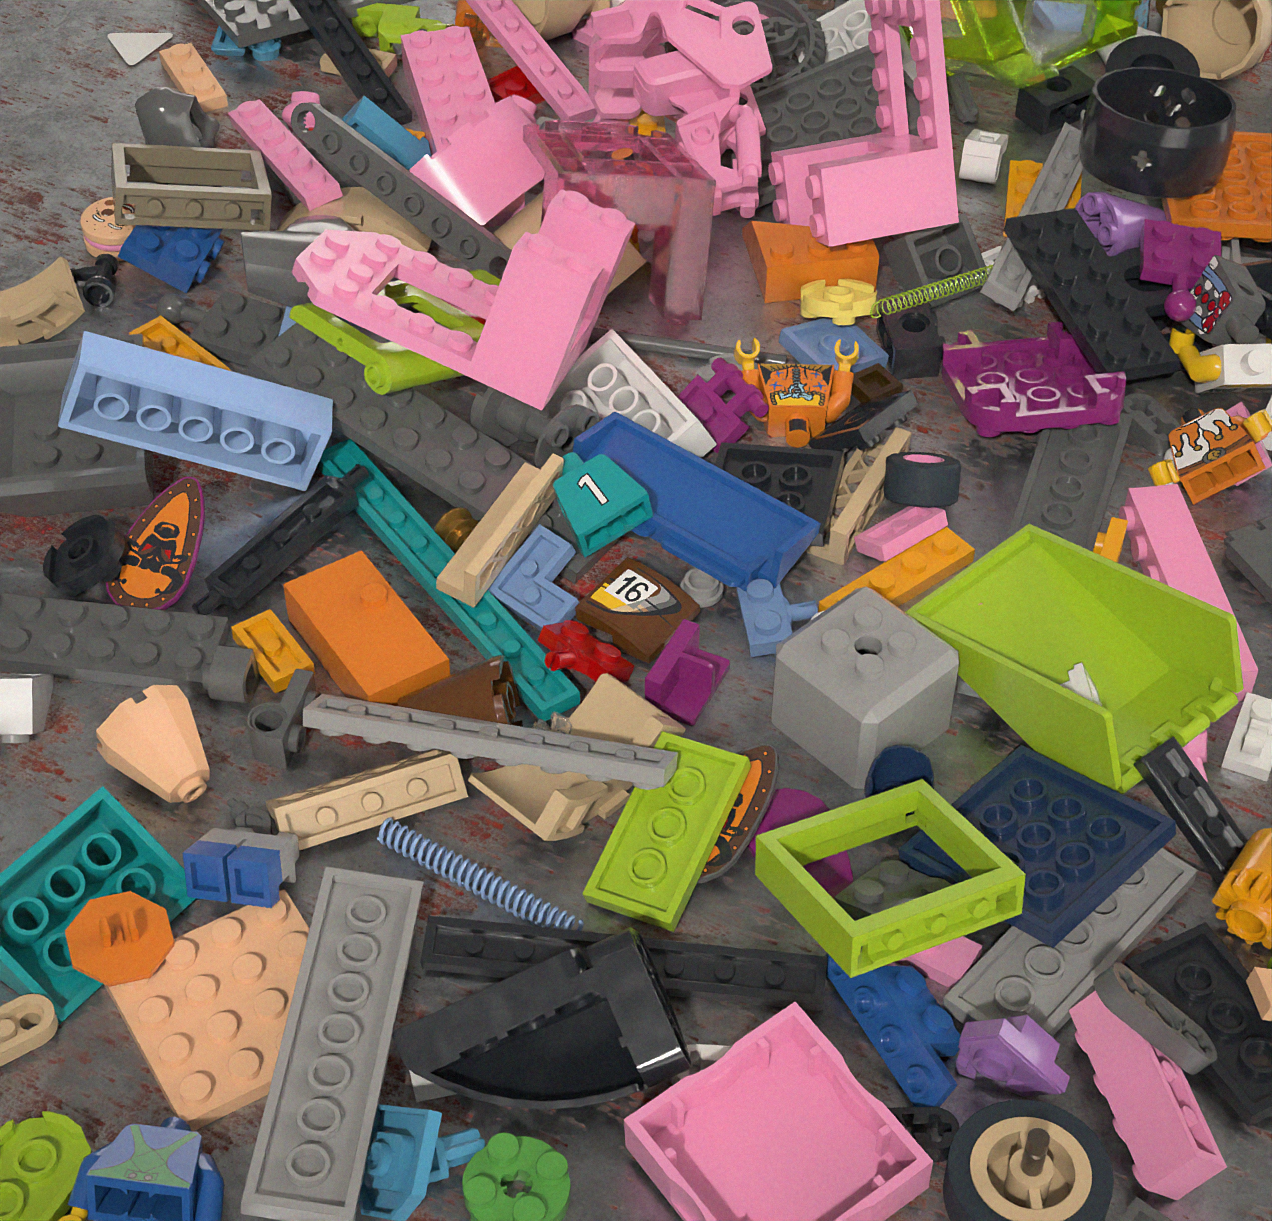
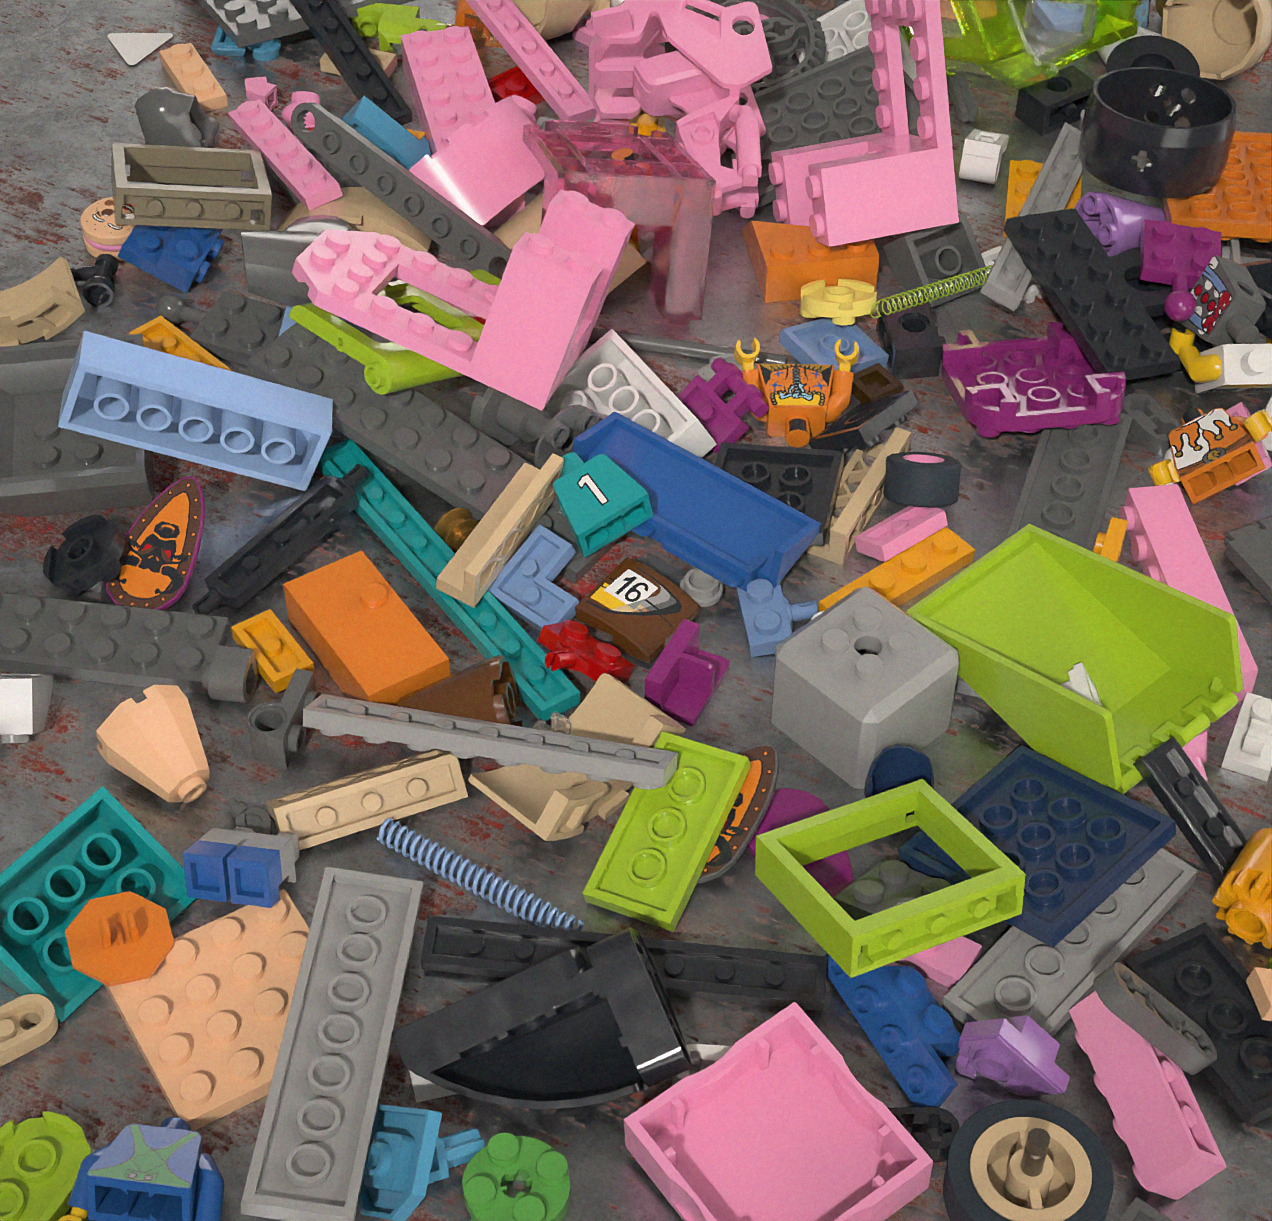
none -> bright pink piece [244,76,278,111]

